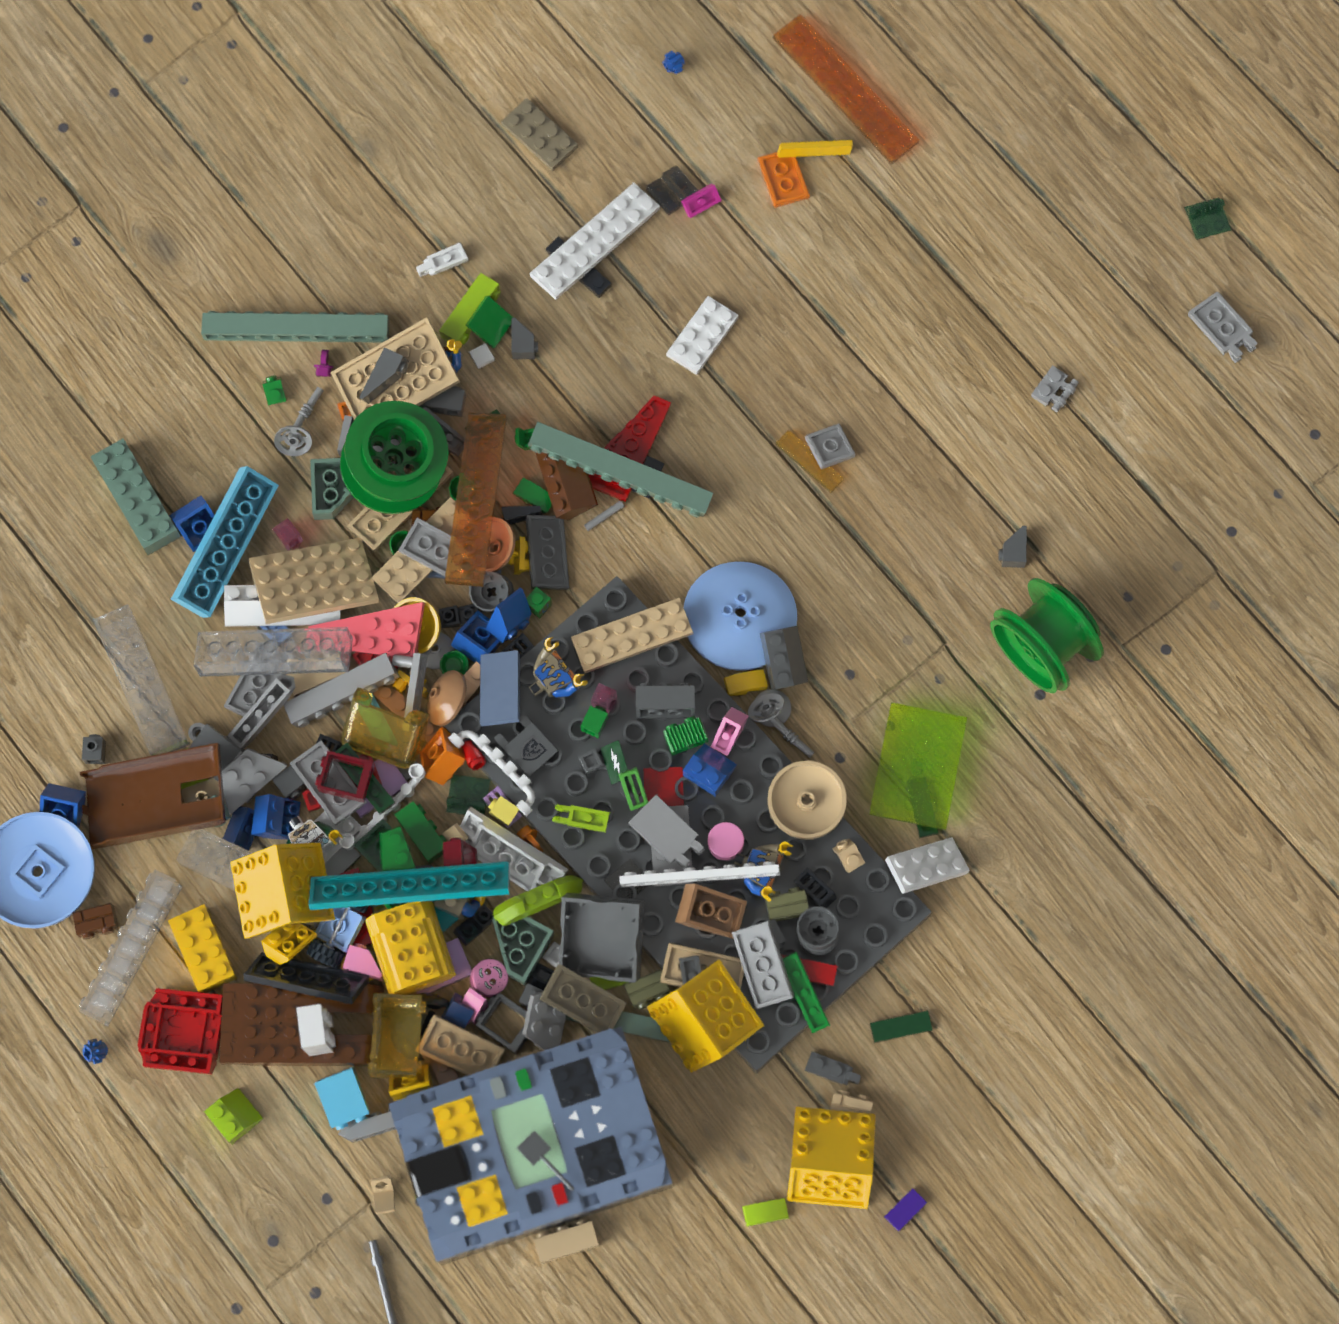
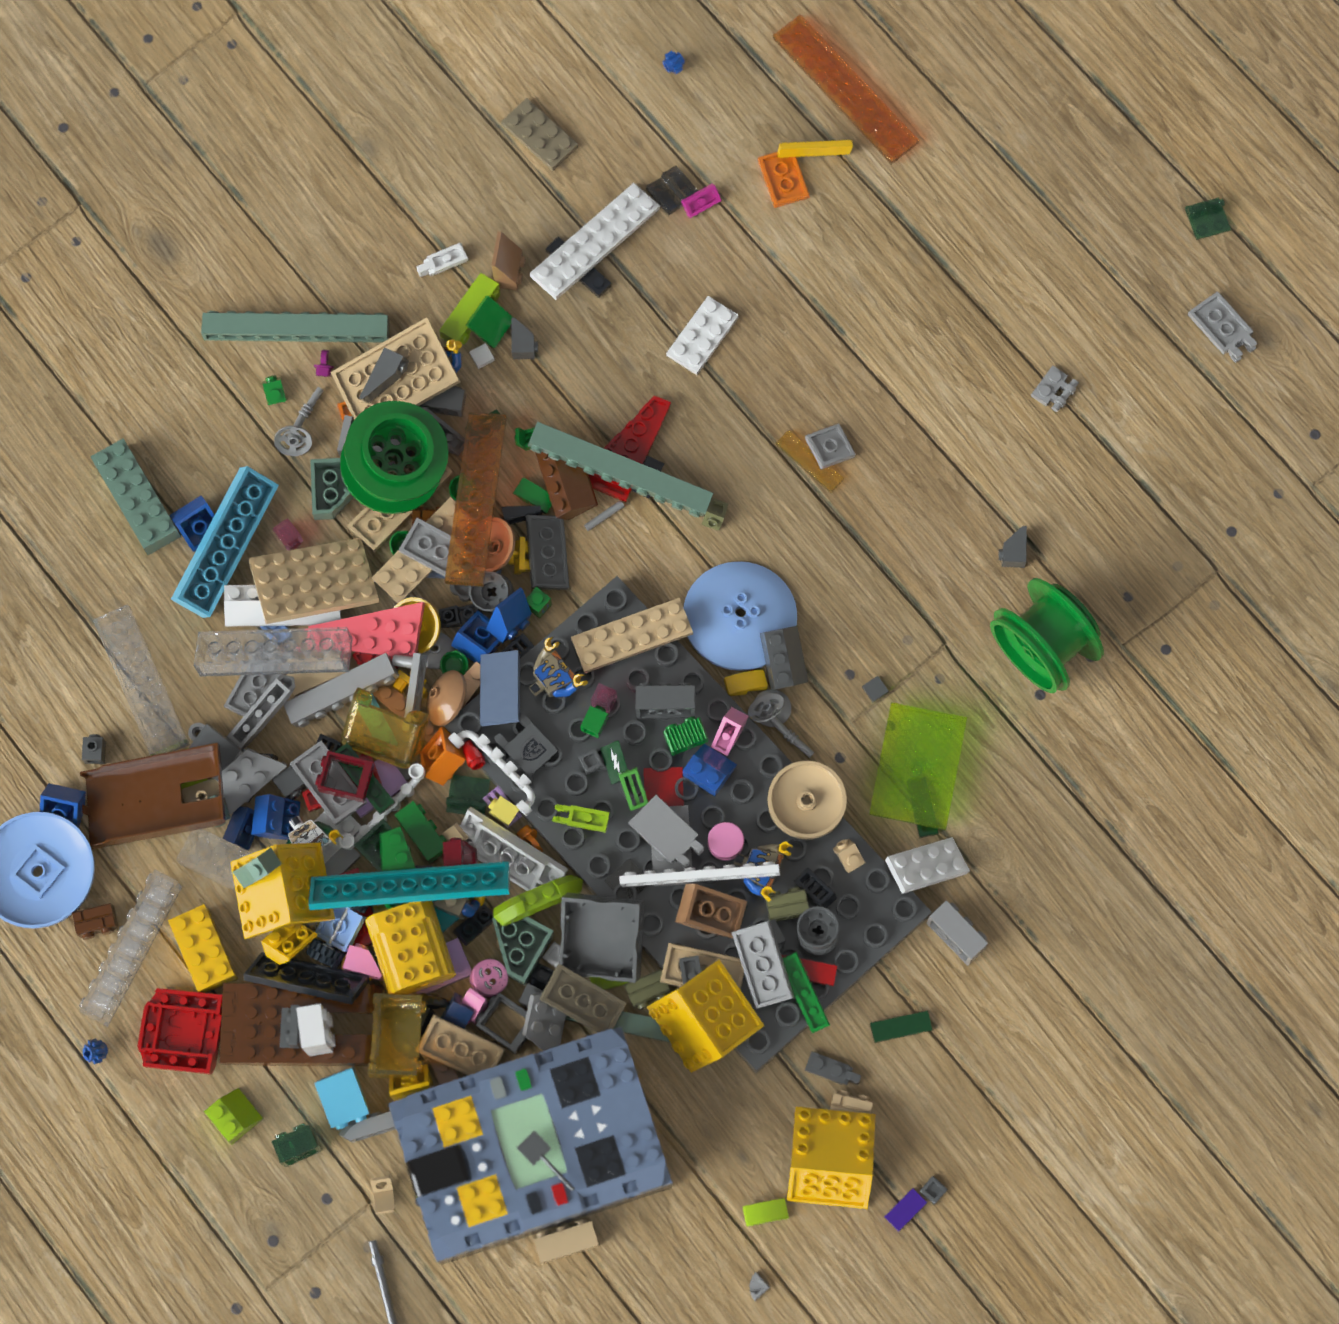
none -> sand green slope [233,848,282,888]
none -> clear green brick [271,1123,323,1167]
none -> dark grey bracket [280,1005,301,1048]
none -> dark grey tile [450,579,472,602]
none -> medium nougat slope [492,231,526,291]
none -> olive bracket [702,498,729,531]
none -> light grey tile [749,1272,770,1301]
none -> dark grey tile [862,676,889,703]
none -> dark grey tile [919,1176,948,1205]
none -> light grey brick [926,901,988,966]

